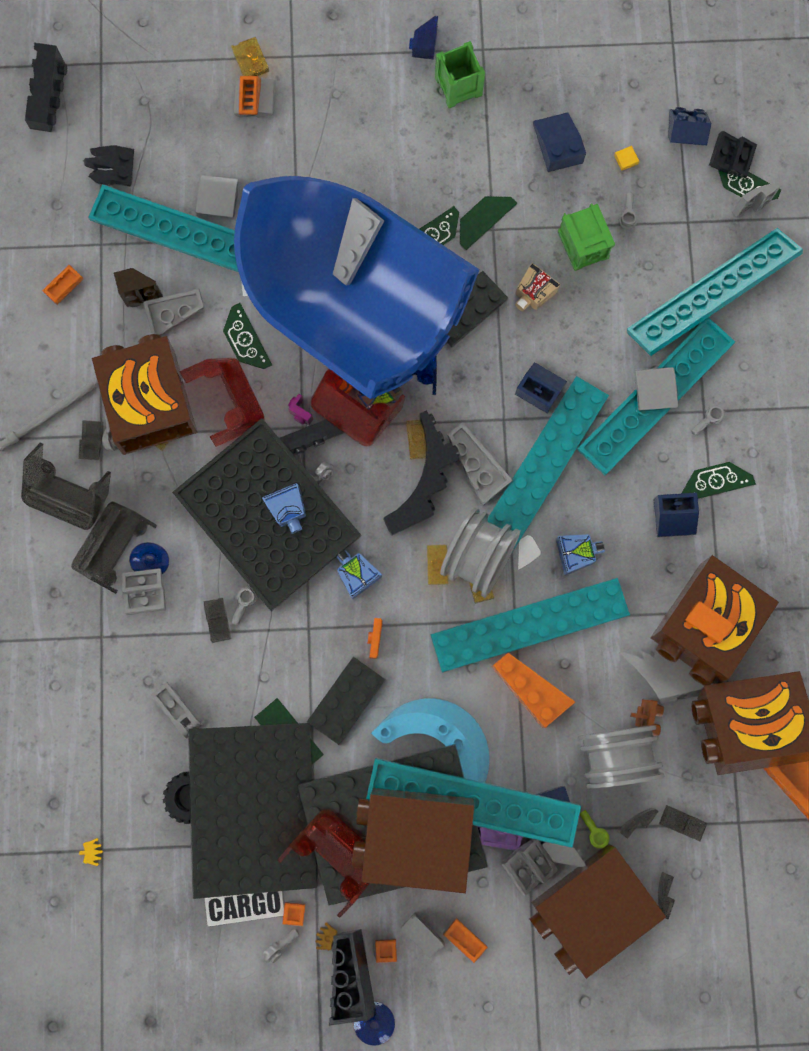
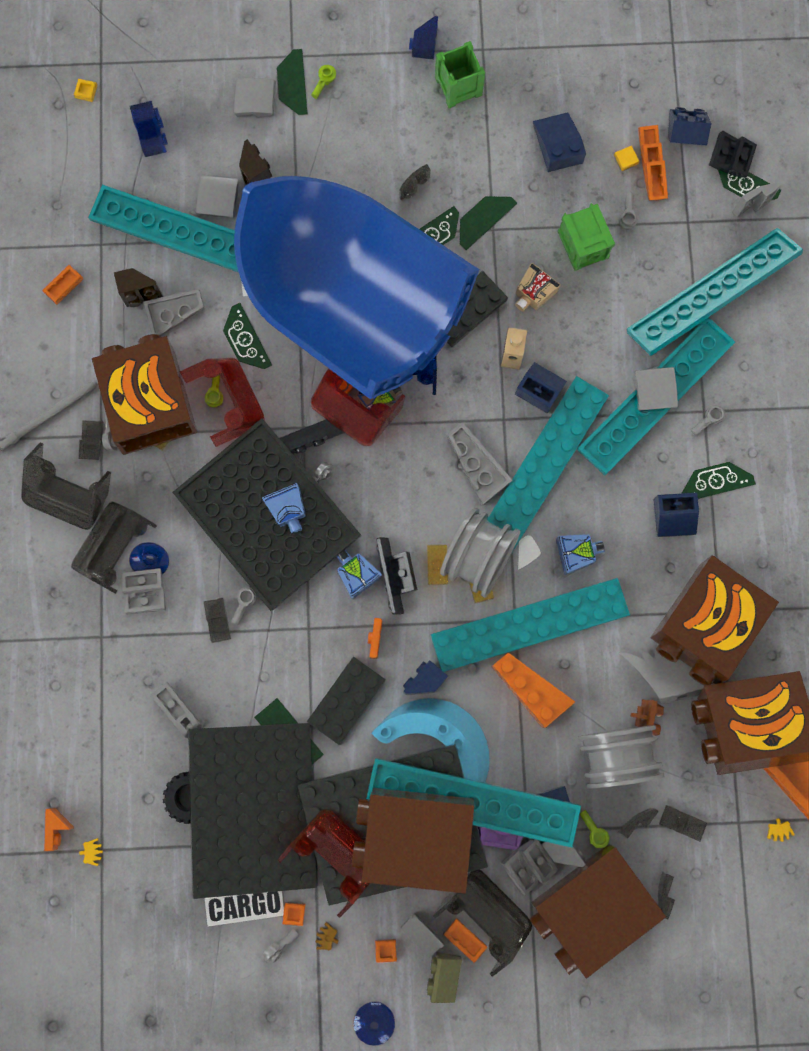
black wedge [25,42,67,132] -> none
black plate [83,145,134,187] -> none
clear yellow plate [231,37,269,76] -> none
orange slope [239,76,261,115] -> none
magenta bracket [288,394,313,425] -> none
black wedge [329,929,376,1026] -> none
light grey wing [333,198,384,285] -> none
black arch [383,410,460,536] -> none
clear yellow plate [406,420,426,460] -> none
orange slope [685,601,734,643] -> none
none -> orange slope [44,808,74,851]
none -> yellow tile [74,78,98,102]
none -> clear blue brick [130,101,168,157]
none -> lime plate [204,370,224,408]
none -> dark brown slope [239,139,272,185]
none -> dark green sticker [277,49,308,115]
none -> lime plate [311,65,336,99]
none -> black bracket [376,537,418,615]
none -> clear smoke slope [399,164,431,200]
none -> dark blue slope [403,660,448,695]
none -> olive slope [427,952,462,1003]
none -> clear smoke windscreen [432,869,532,977]
none -> tan torso [501,328,527,370]
none -> orange slope [638,125,668,201]
none -> yellow piece [767,818,795,842]

